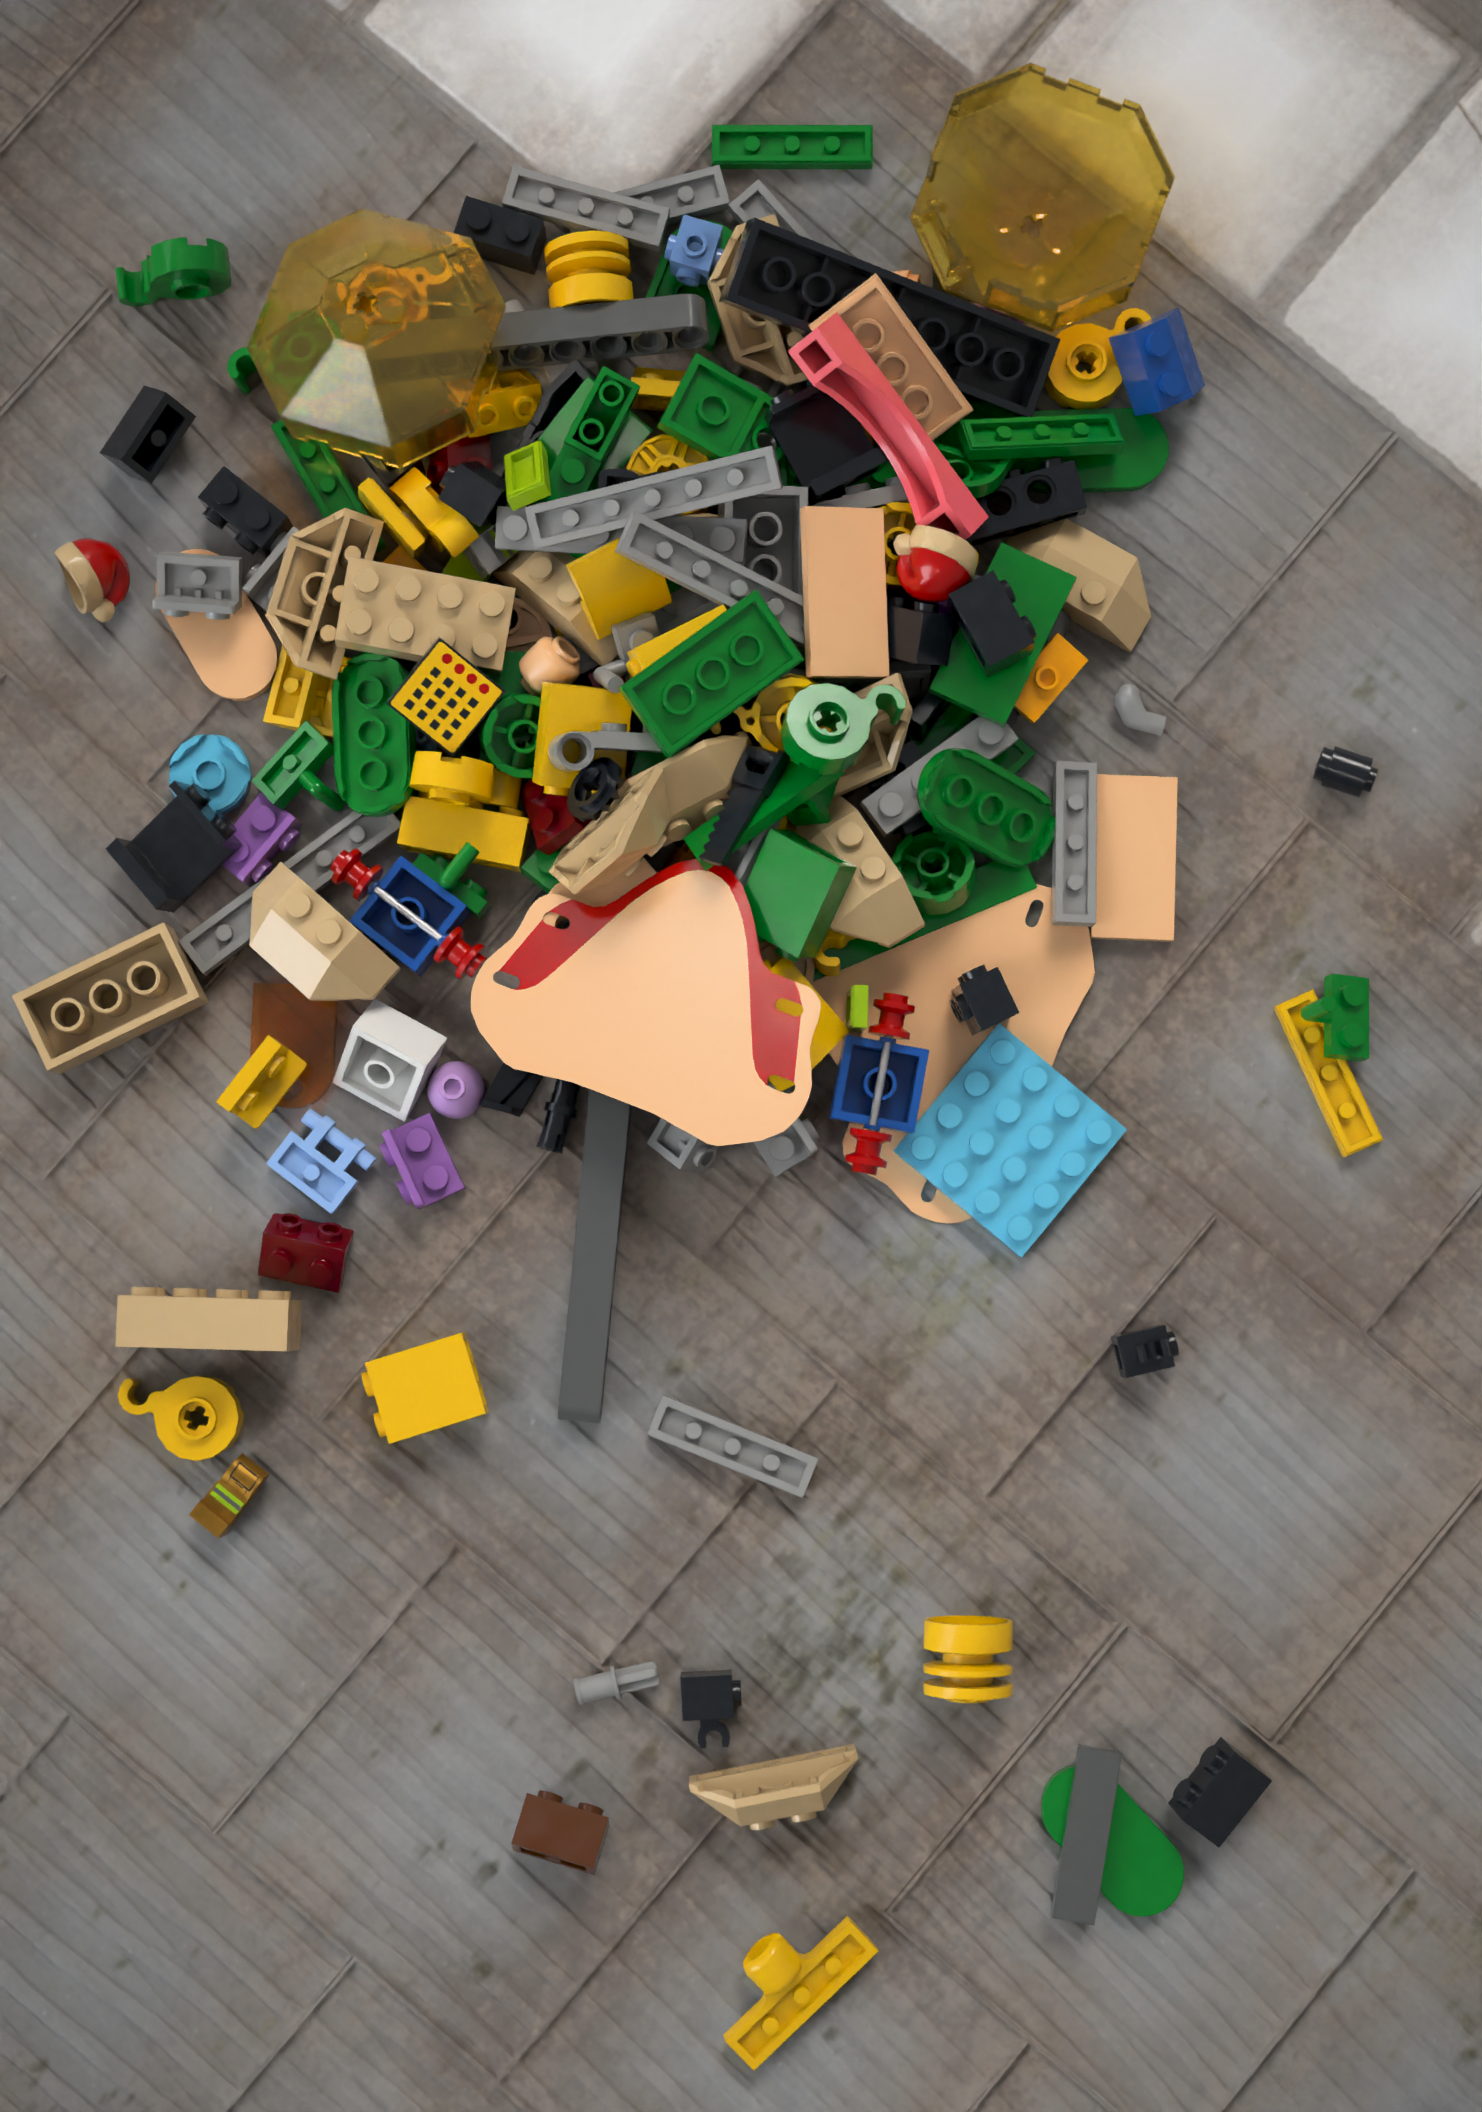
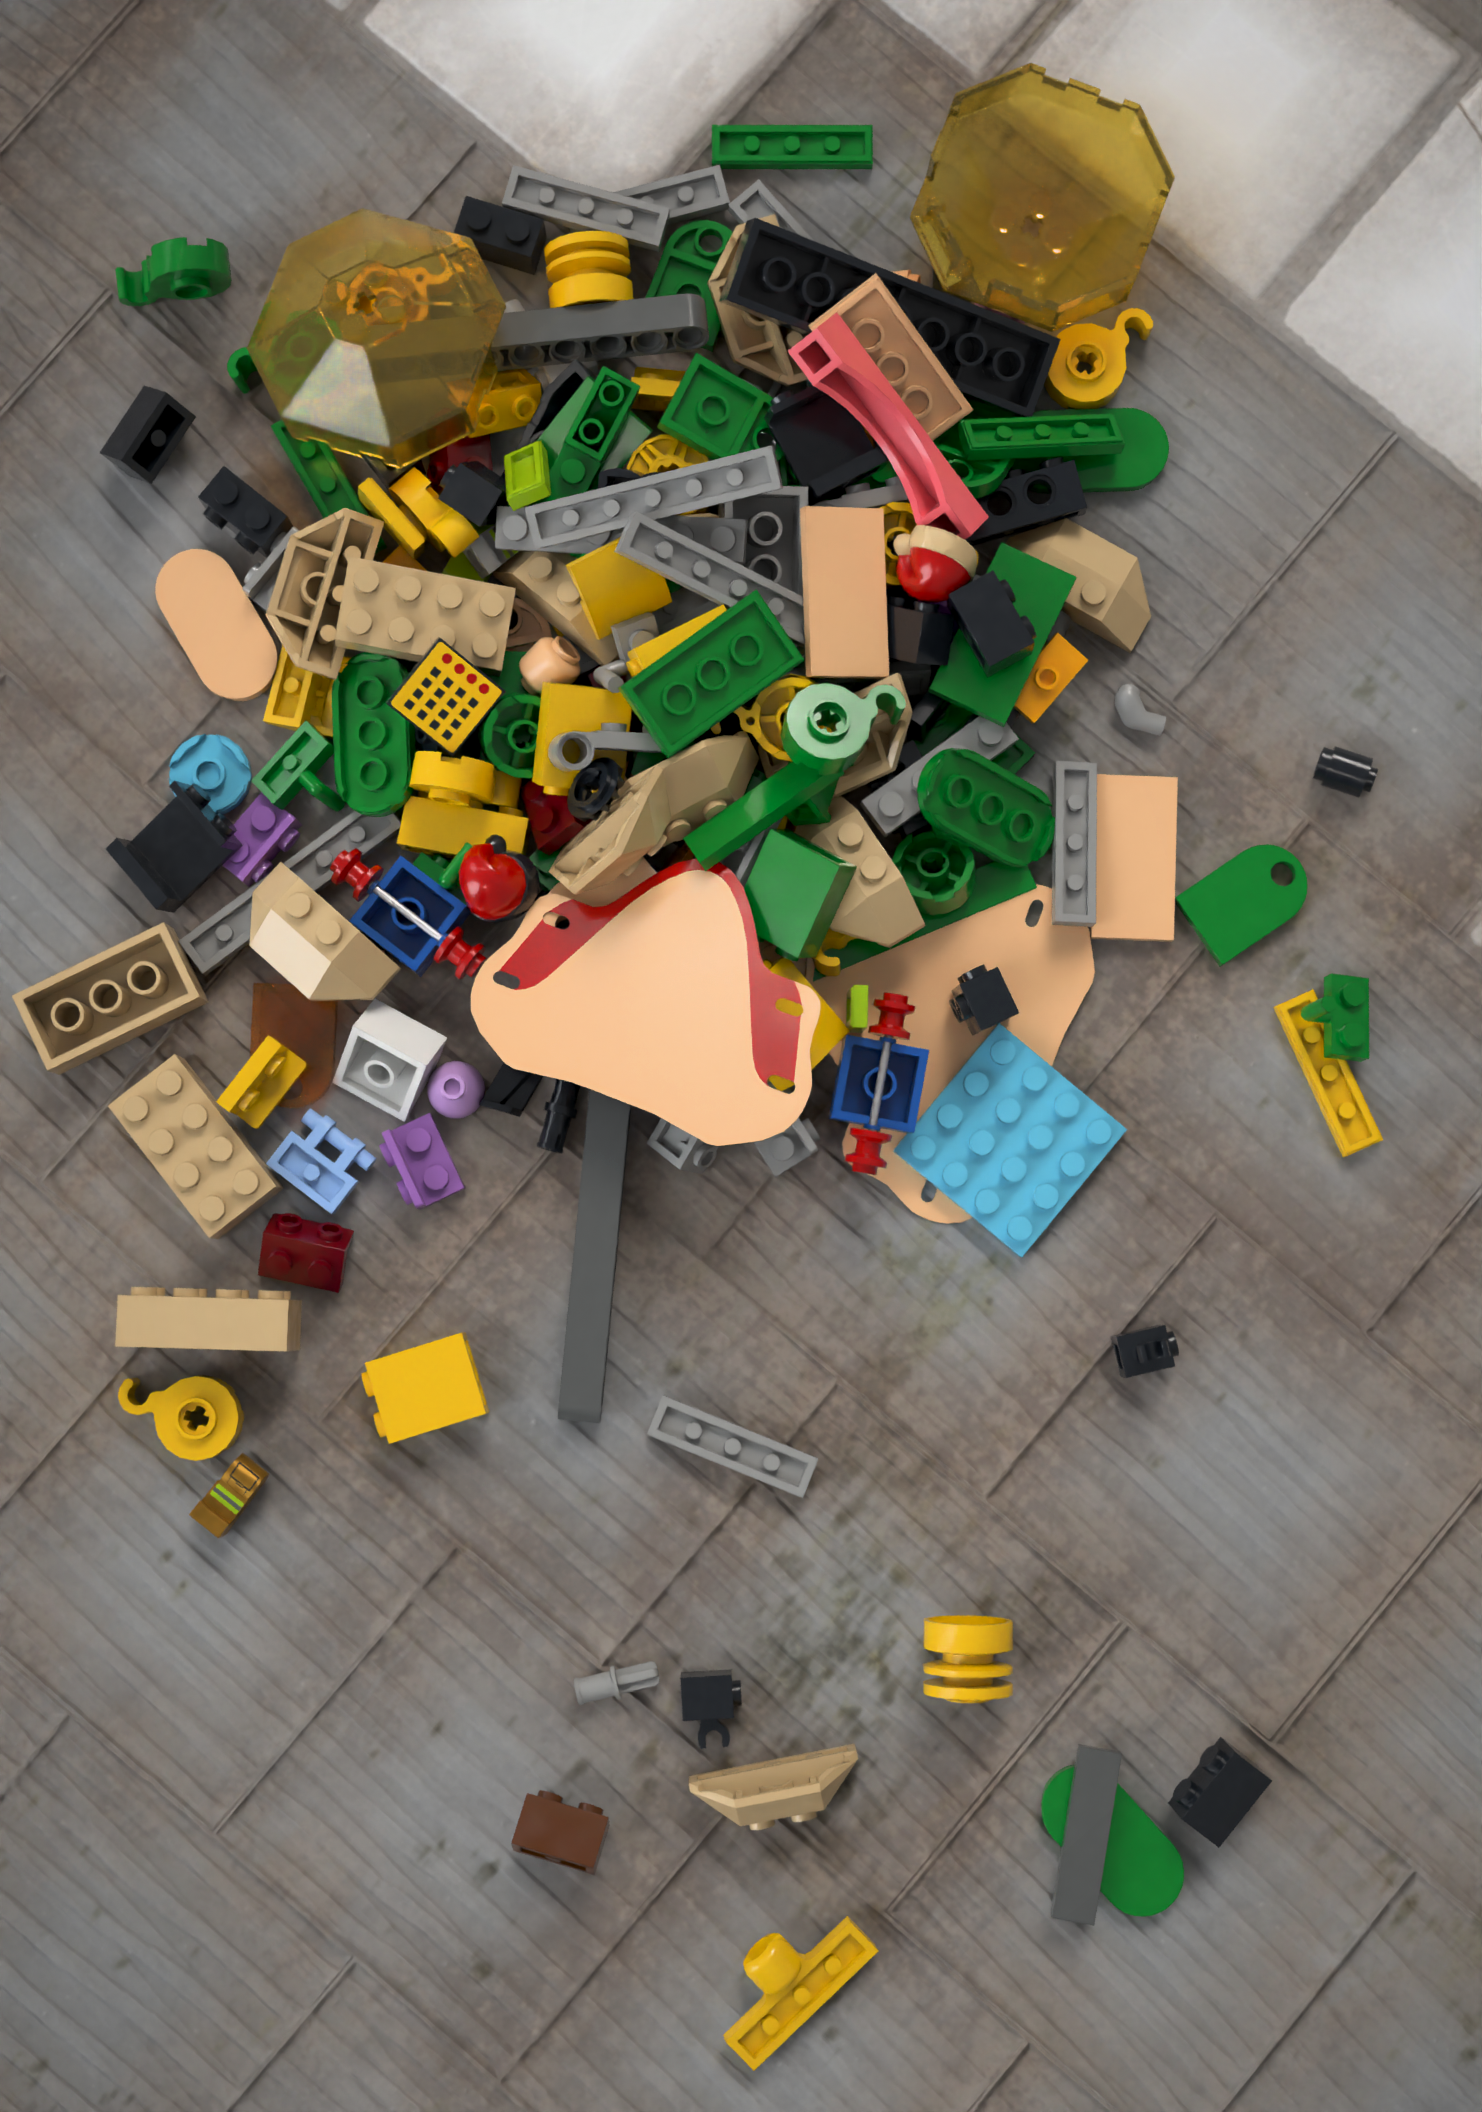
piece [54,538,130,623] -> none
light grey bracket [152,551,242,620] -> none
medium blue brick [664,215,724,287] -> none
black piece [699,745,790,866] -> none
blue slope [1109,308,1205,416] -> none
none -> tan brick [108,1054,284,1239]
none -> red piece [459,834,540,923]
none -> green tile [1175,844,1308,967]

